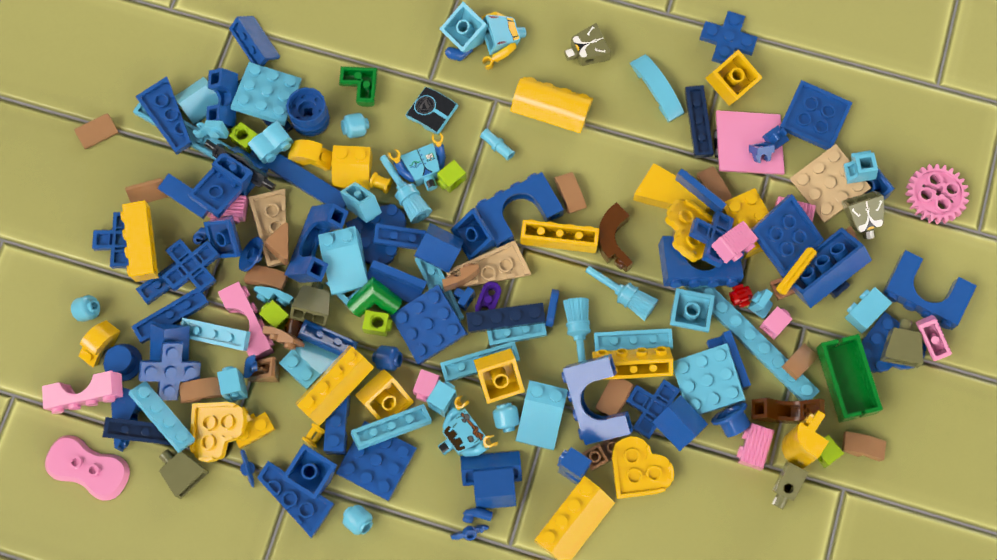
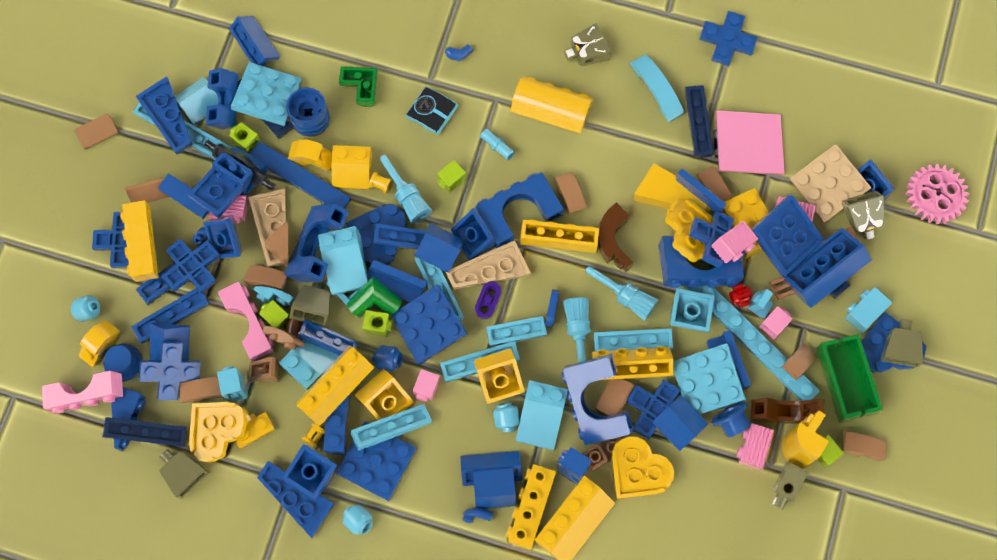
bright pink plate [45,435,130,500] -> none
medium azure plate [129,381,195,453] -> none
medium azure plate [181,318,251,351] -> none
medium azure plate [193,120,230,139] -> none
blue dish [239,237,263,272] -> none
blue piece [240,450,255,488] -> none
blue piece [243,354,257,378] -> none
medium azure brick [248,121,293,164] -> none
medium azure brick [340,182,382,223] -> none
medium azure head [341,113,369,139] -> none
torso [388,132,446,191] -> none
medium azure brick [426,380,457,418] -> none
torso [438,395,498,457] -> none
medium azure slope [440,2,488,53] -> none
medium nougat slope [442,263,479,292] -> none
blue piece [450,524,489,541] -> none
blue tile [453,287,476,311] -> none
dark blue plate [466,303,546,333] -> none
medium azure torso [481,12,526,70] -> none
yellow brick [705,50,763,106] -> none
tile [749,142,775,163] -> none
blue tile [762,125,790,150] -> none
yellow axle [776,247,817,295] -> none
blue plate [780,80,853,150] -> none
medium azure brick [843,150,878,184] -> none
blue arch [882,250,977,330] -> none
bright pink brick [916,315,952,361] -> none
none -> yellow brick [506,464,556,551]

